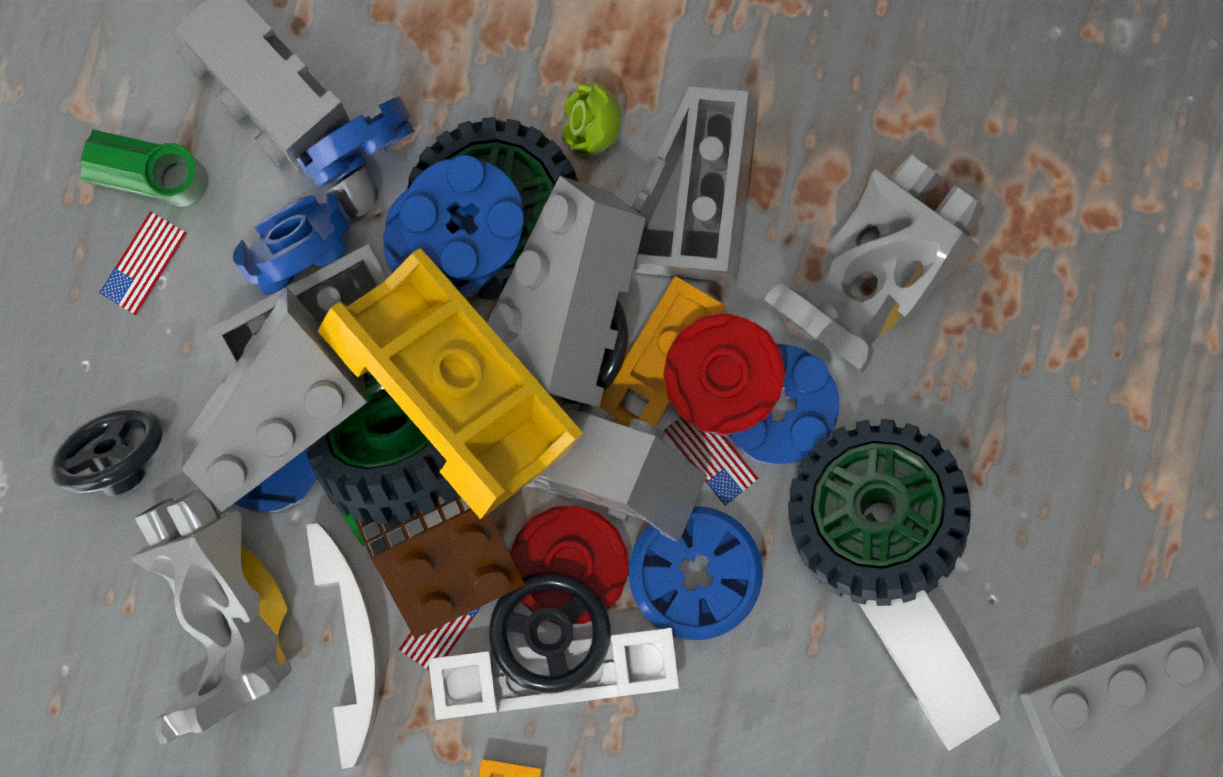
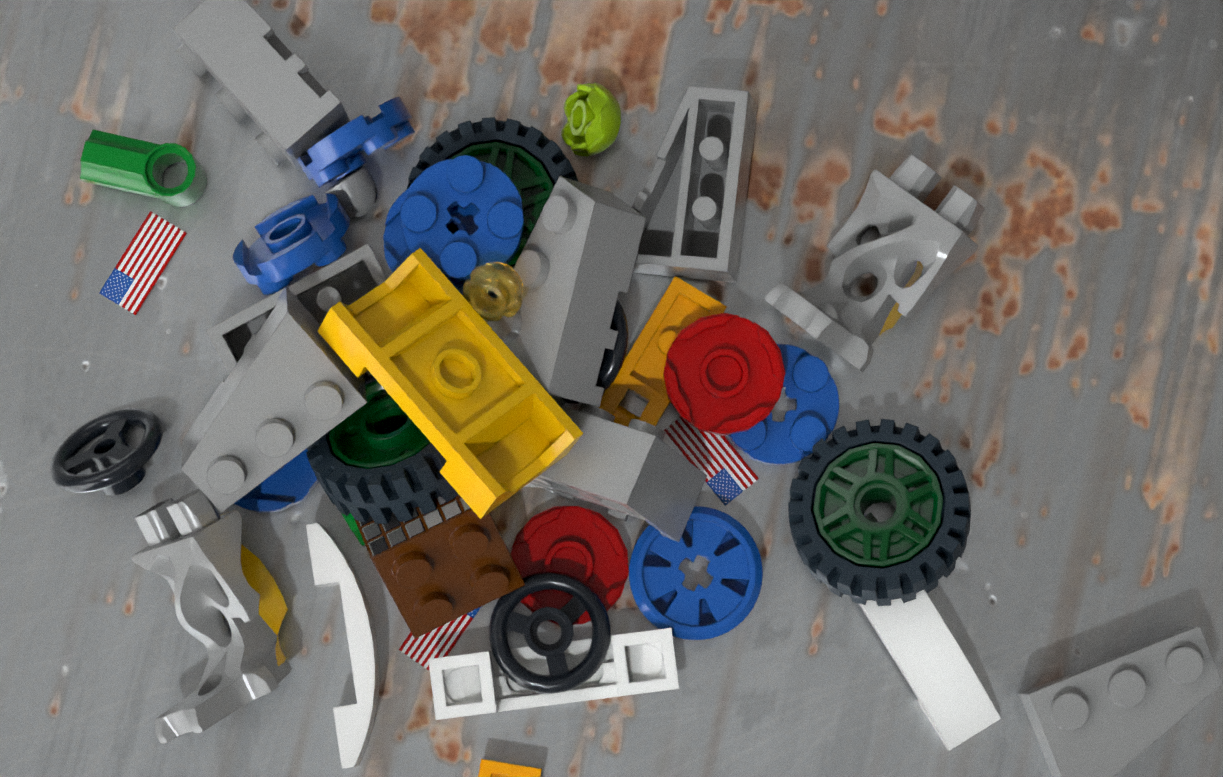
none -> clear yellow plate [463,262,523,321]

